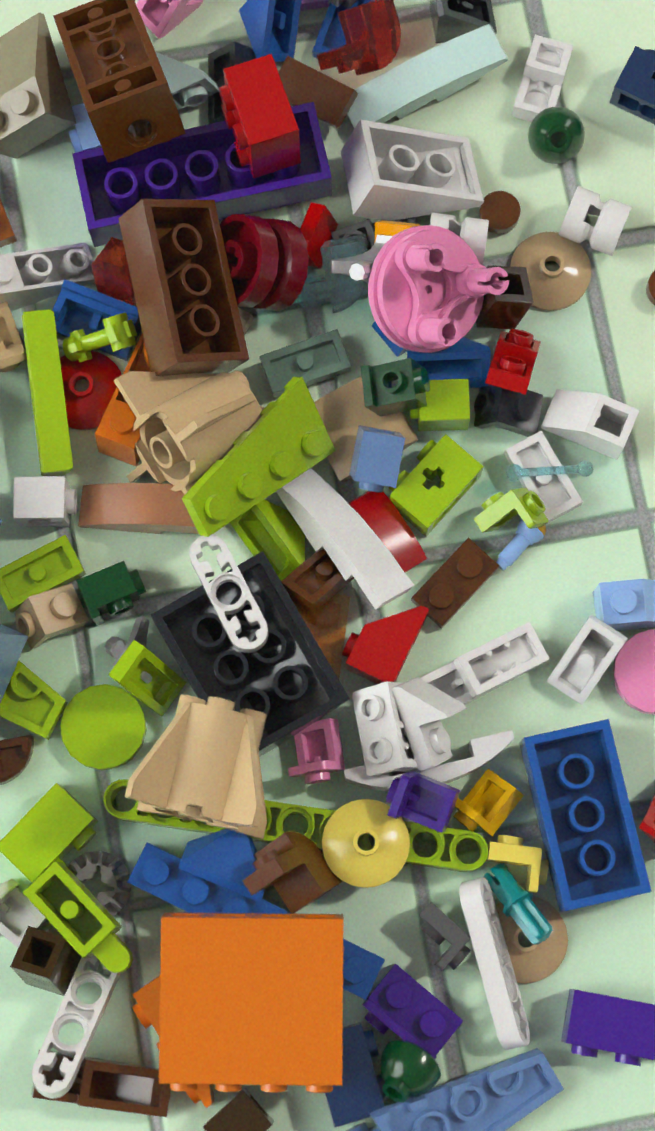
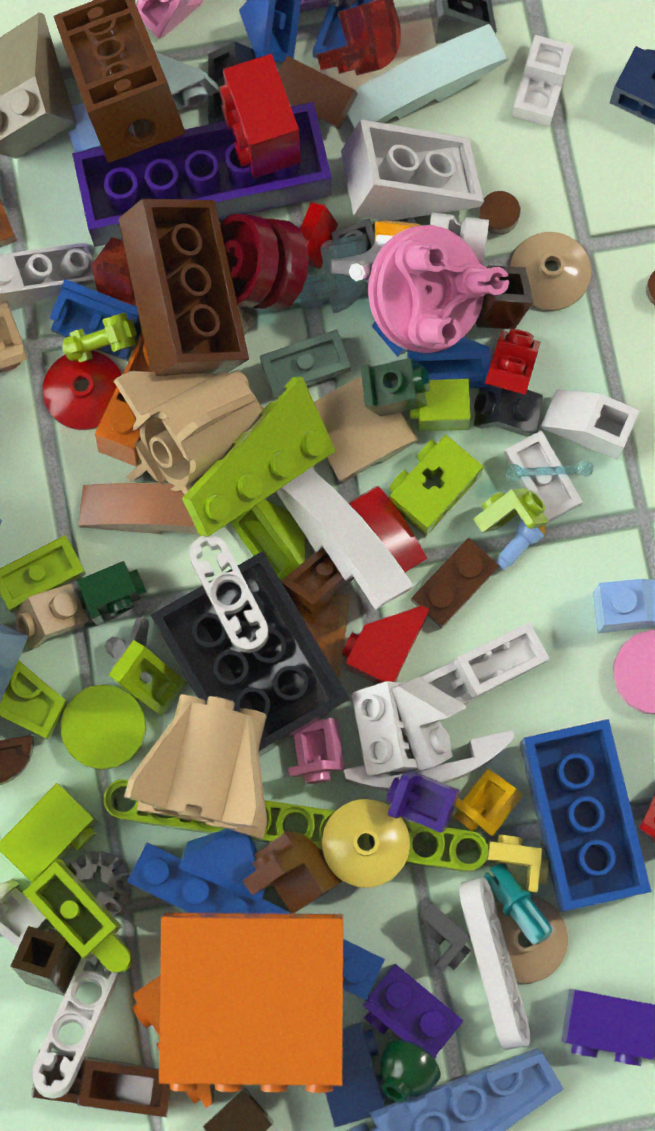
white brick [13,476,77,527] -> none
lime slope [22,309,73,476] -> none
medium blue brick [349,425,405,492] -> none
dark green brick [528,106,585,164] -> none
white slope [546,614,627,705] -> none
white wheel [559,186,632,256] -> none

